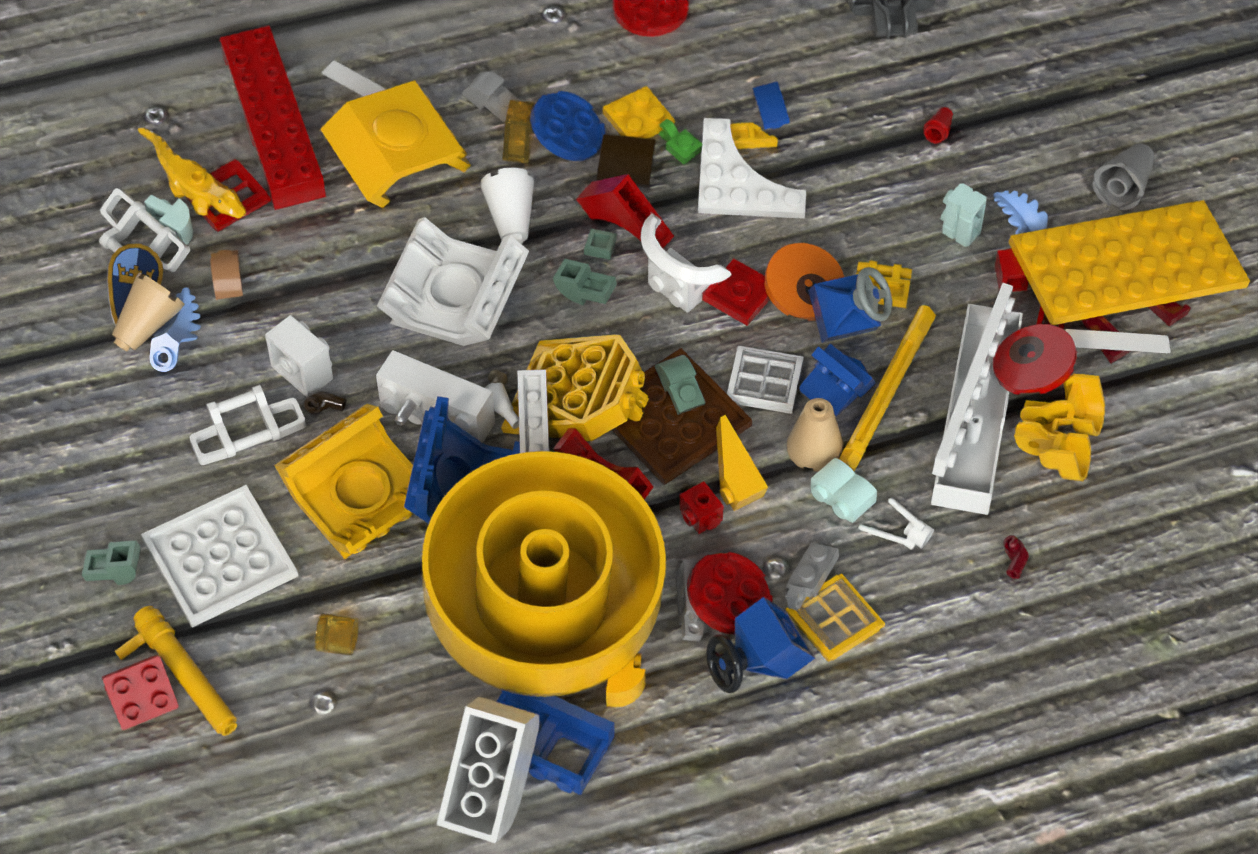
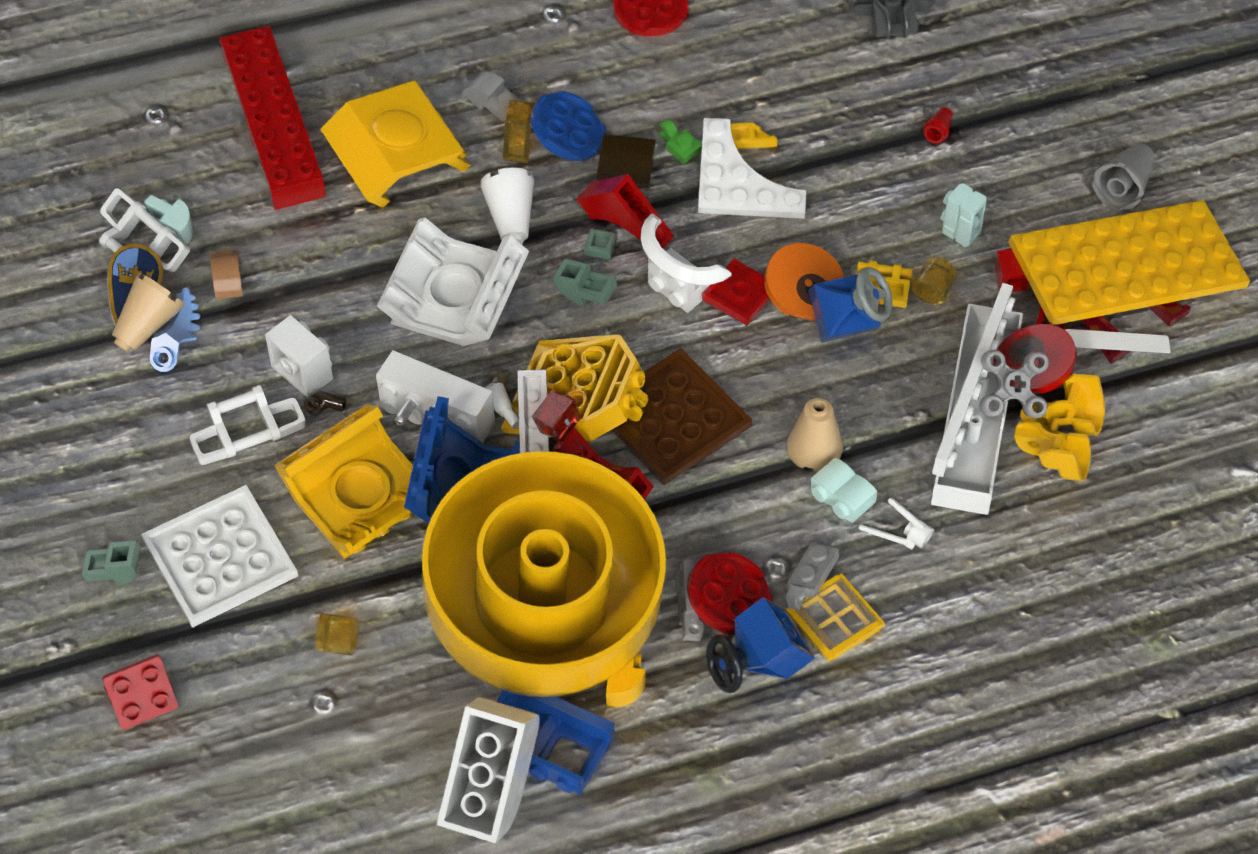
yellow cylinder [115,605,237,736] -> none
yellow animal [138,127,246,219] -> none
red piece [186,159,271,232] -> none
white sticker [322,61,386,97] -> none
yellow plate [603,86,675,139] -> none
sand green brick [654,355,706,415] -> none
red brick [680,481,724,534] -> none
yellow slope [716,415,768,511] -> none
clear piece [727,346,804,414] -> none
blue slope [752,81,790,129] -> none
blue piece [800,343,876,417] -> none
yellow piece [839,305,936,472] -> none
light blue plant [993,190,1048,234] -> none
dark red arm [1003,535,1029,579] -> none
none -> clear red brick [531,391,582,443]
none -> clear yellow piece [911,257,958,305]
none -> light grey gear [979,350,1049,419]

